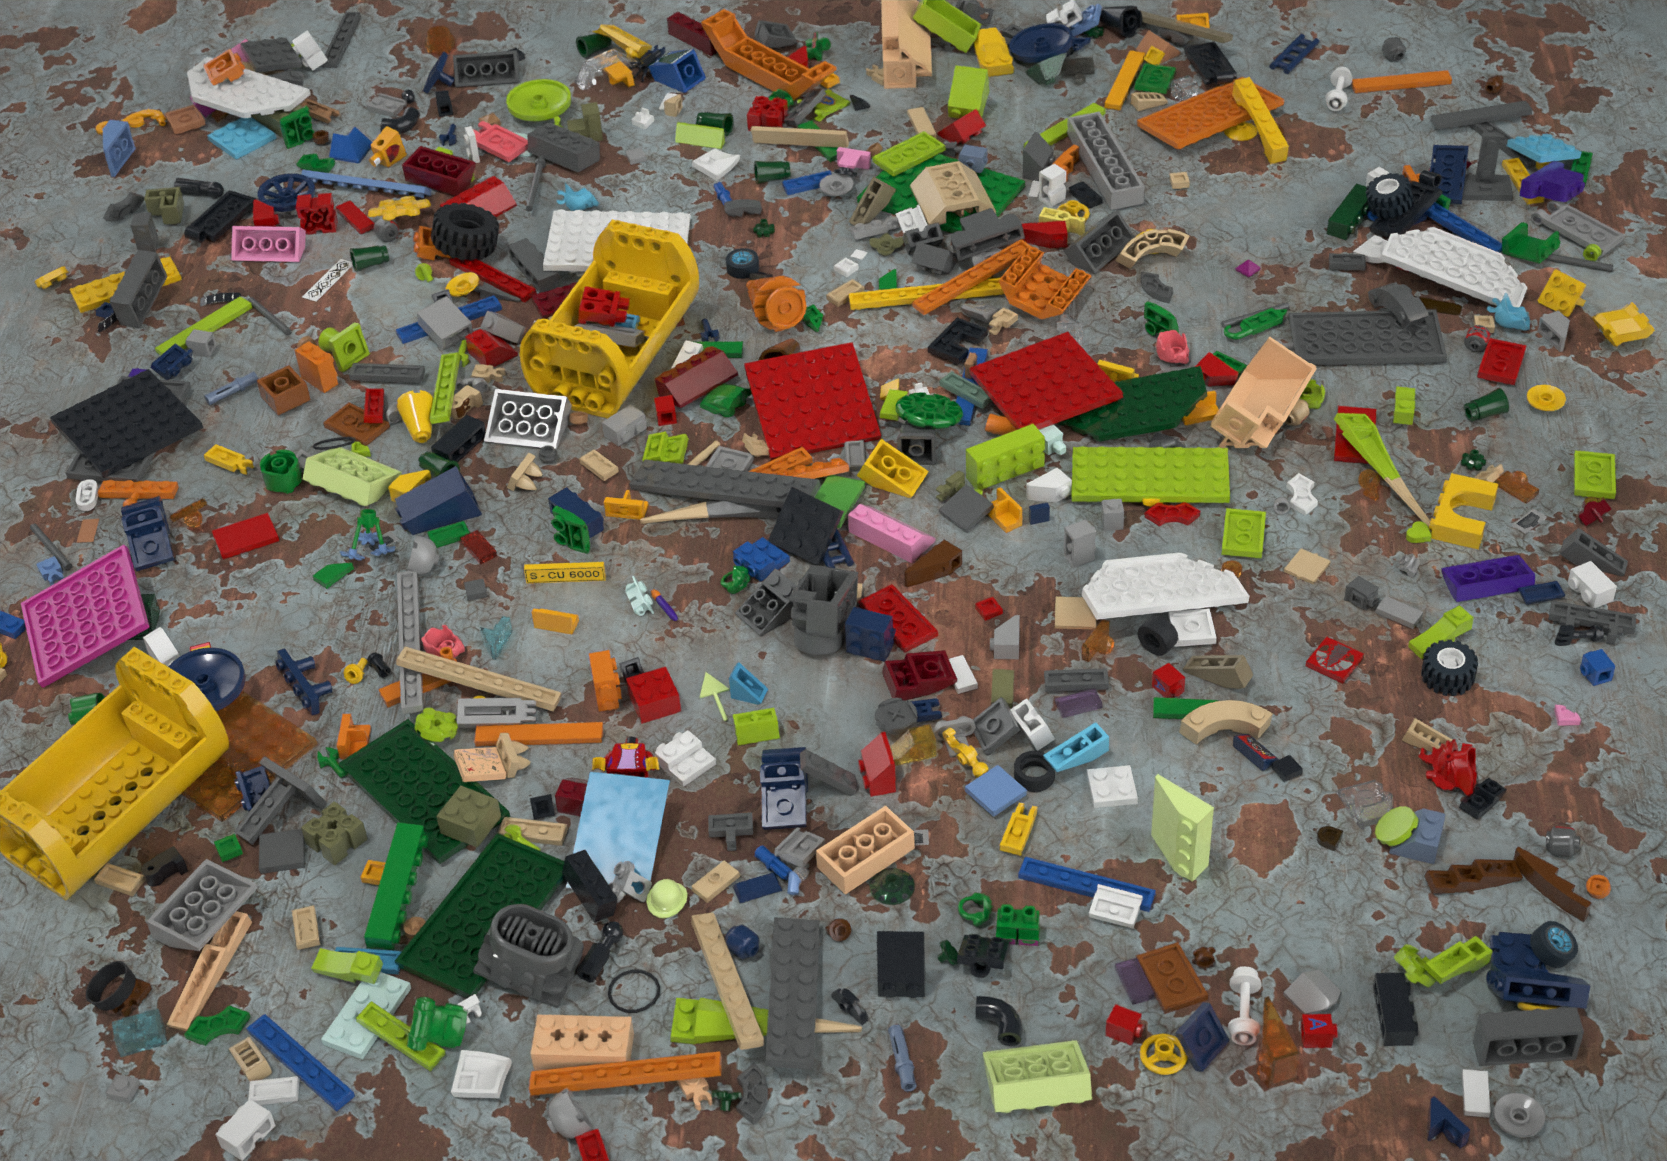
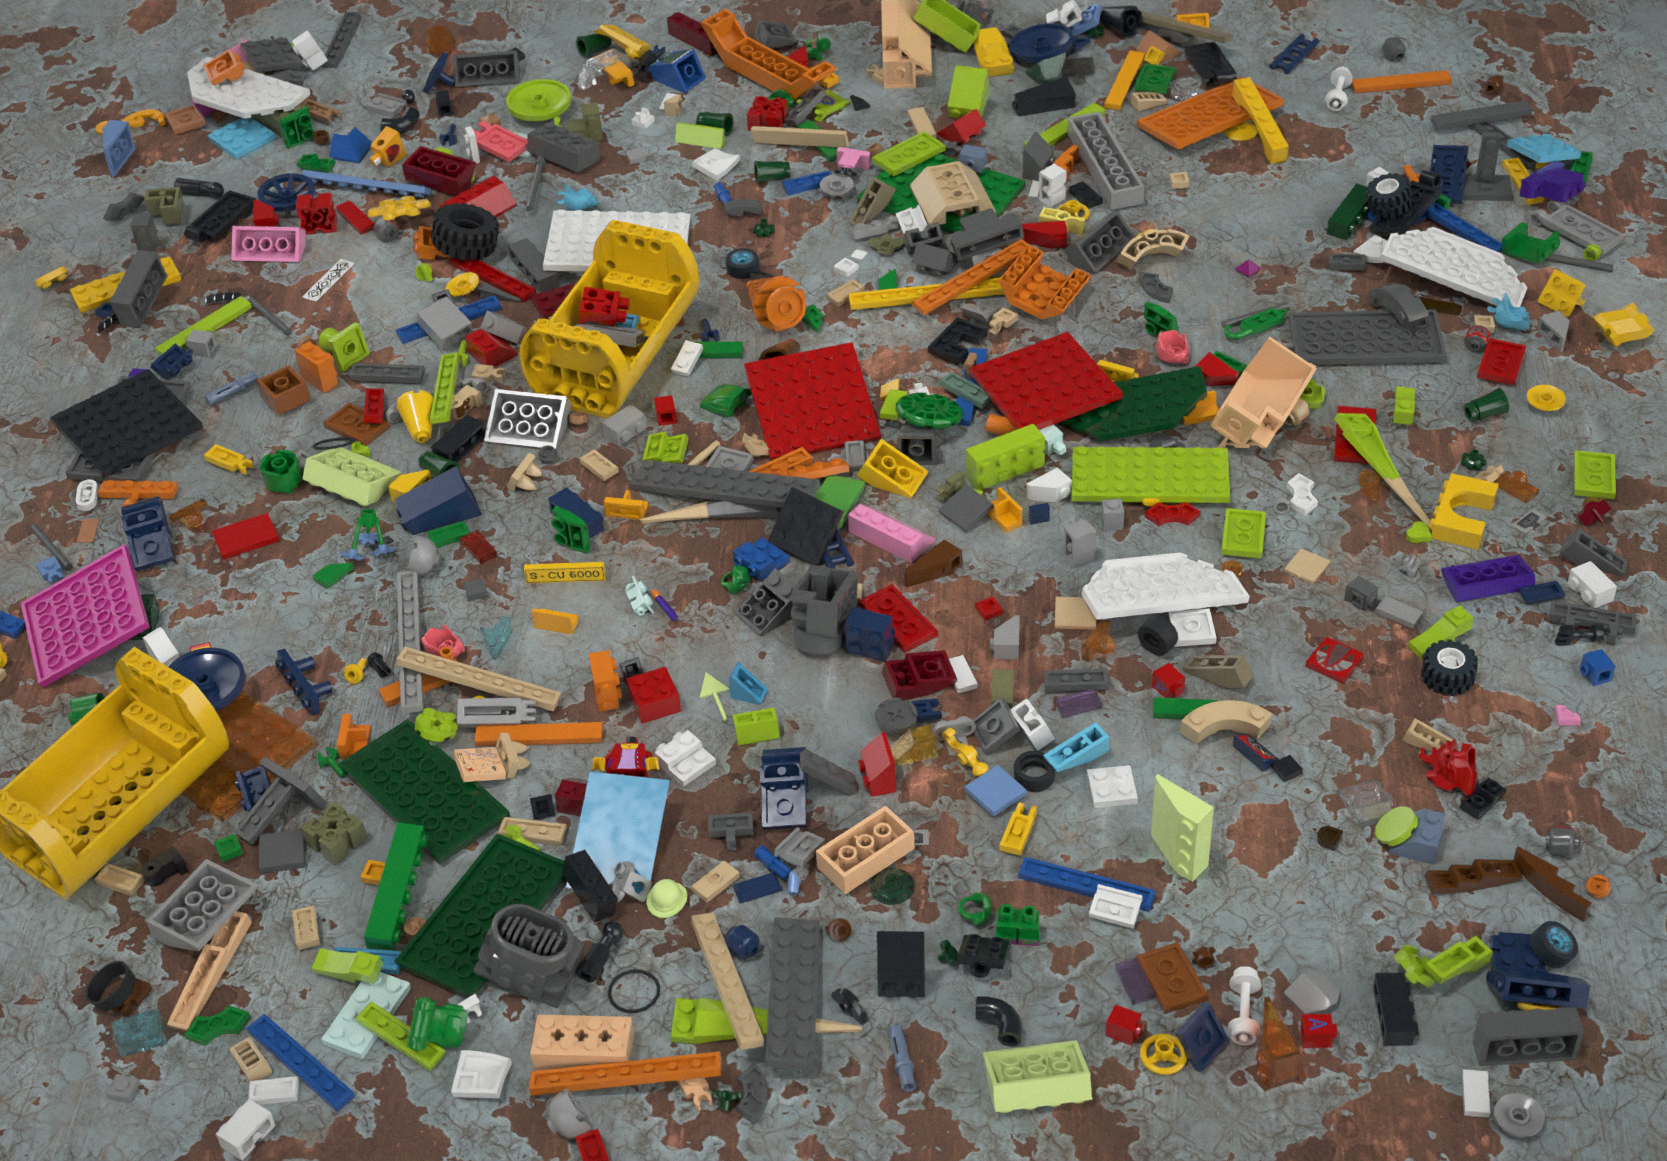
dark green plant [350,245,389,272] -> none
olive brick [437,786,501,848] -> none
dark red slope [654,346,738,408] -> none
dark blue slope [1427,1096,1470,1149] -> none
none -> black slope [1012,76,1076,117]

